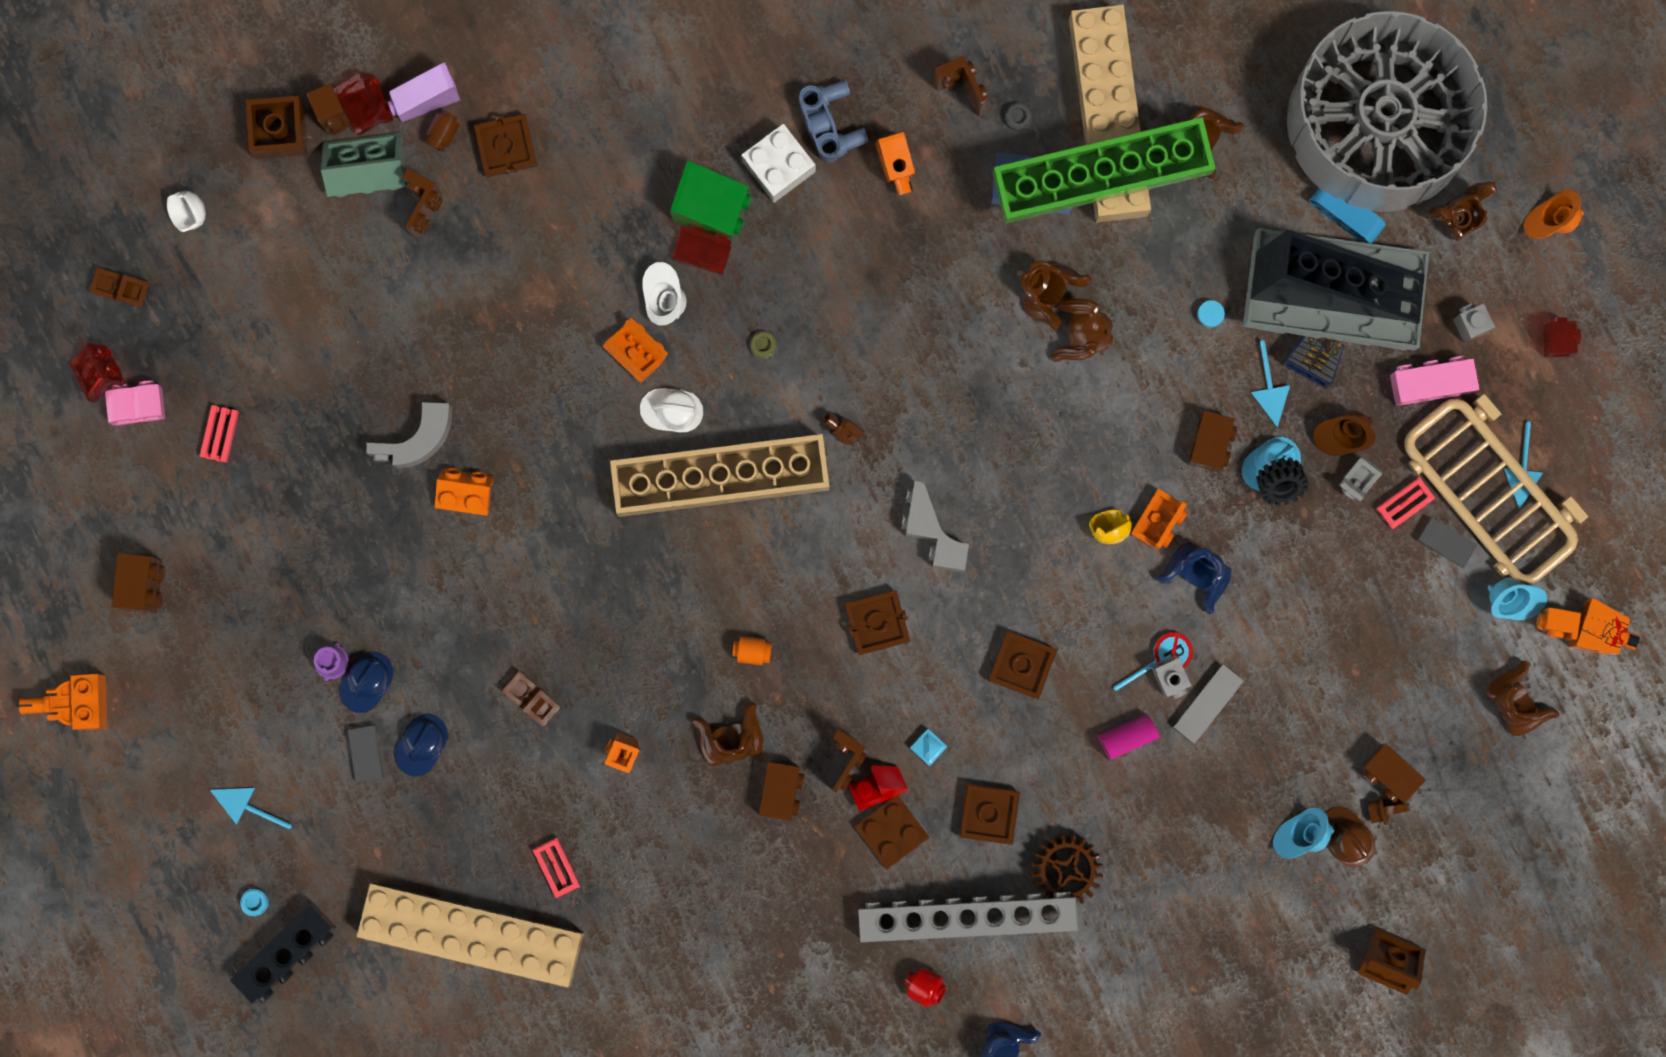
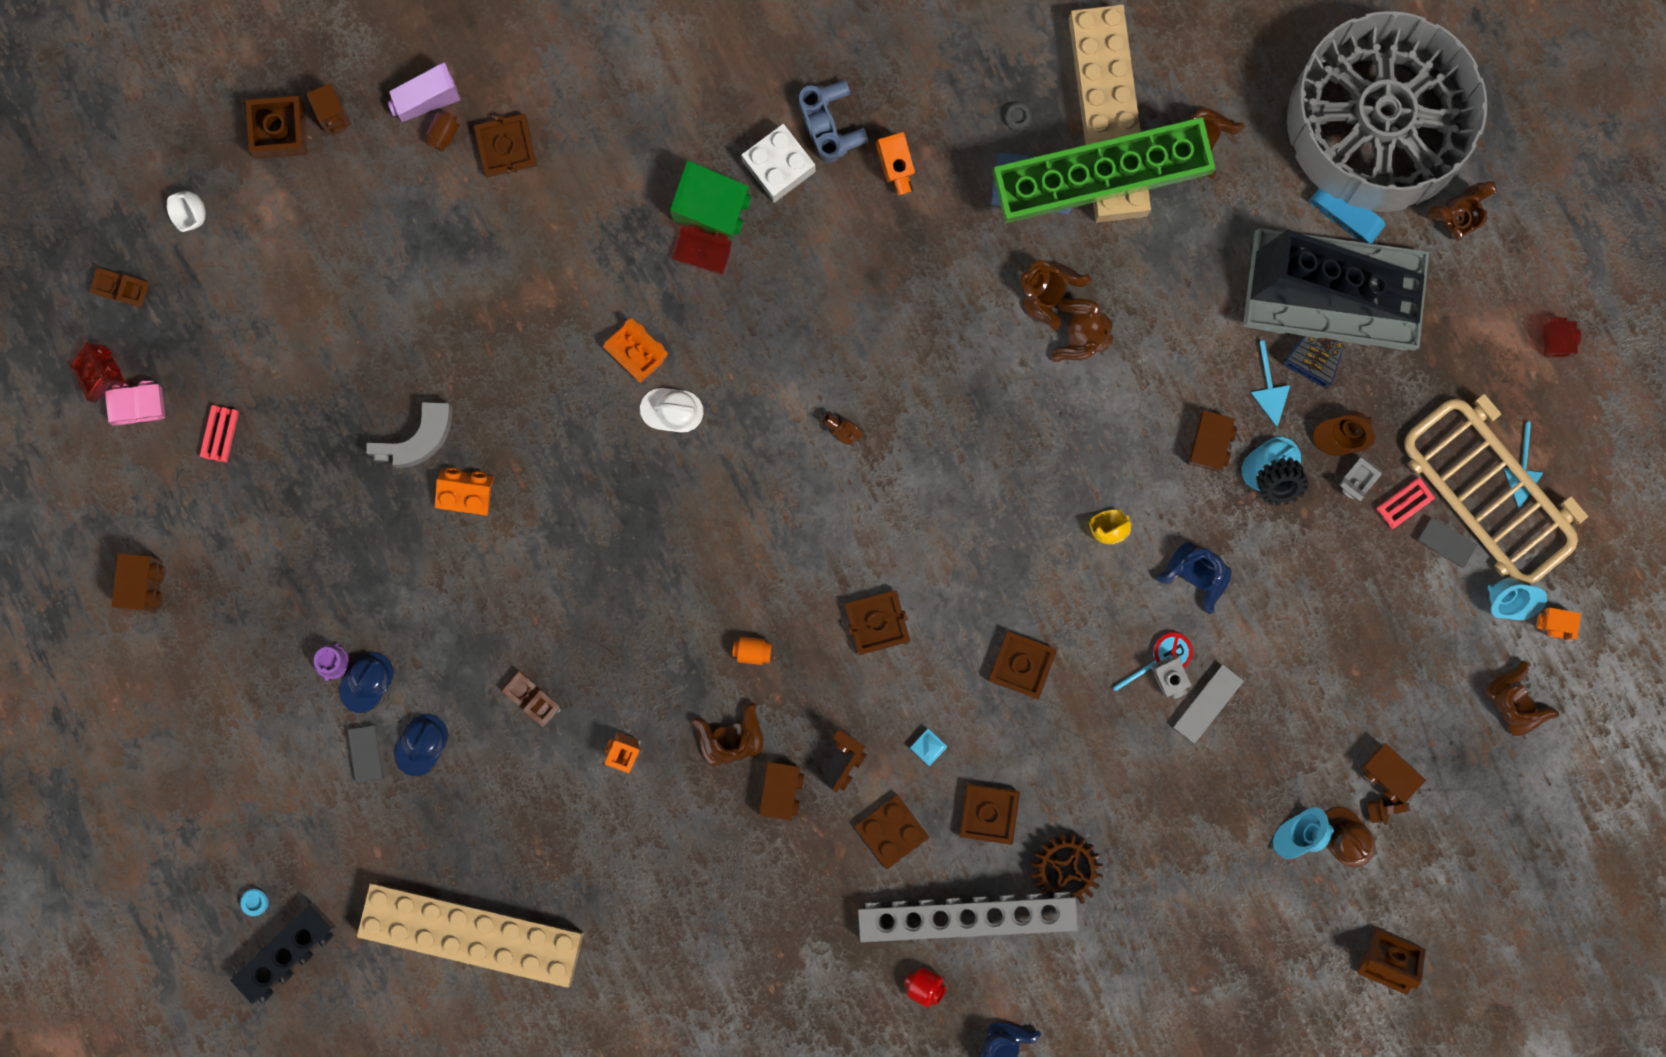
orange brick [19,674,108,730] -> none
medium azure piece [210,788,292,829] -> none
sand green slope [321,133,406,197] -> none
clear red bracket [336,73,393,135] -> none
reddish brown bracket [402,168,443,239] -> none
coral tile [533,838,581,898] -> none
tan brick [610,434,829,517] -> none
white piece [643,262,687,325] -> none
olive tile [750,331,777,359] -> none
red slope [848,765,909,811] -> none
light grey arch [901,481,969,573] -> none
reddish brown bracket [933,55,988,117] -> none
dark pink brick [1097,714,1160,760] -> none
orange bracket [1130,488,1188,551] -> none
medium azure tile [1197,300,1225,328] -> none
bright pink brick [1390,356,1479,406] -> none
light grey brick [1453,303,1495,343] -> none
orange piece [1523,189,1584,239] -> none
orange torso [1569,598,1640,656] -> none

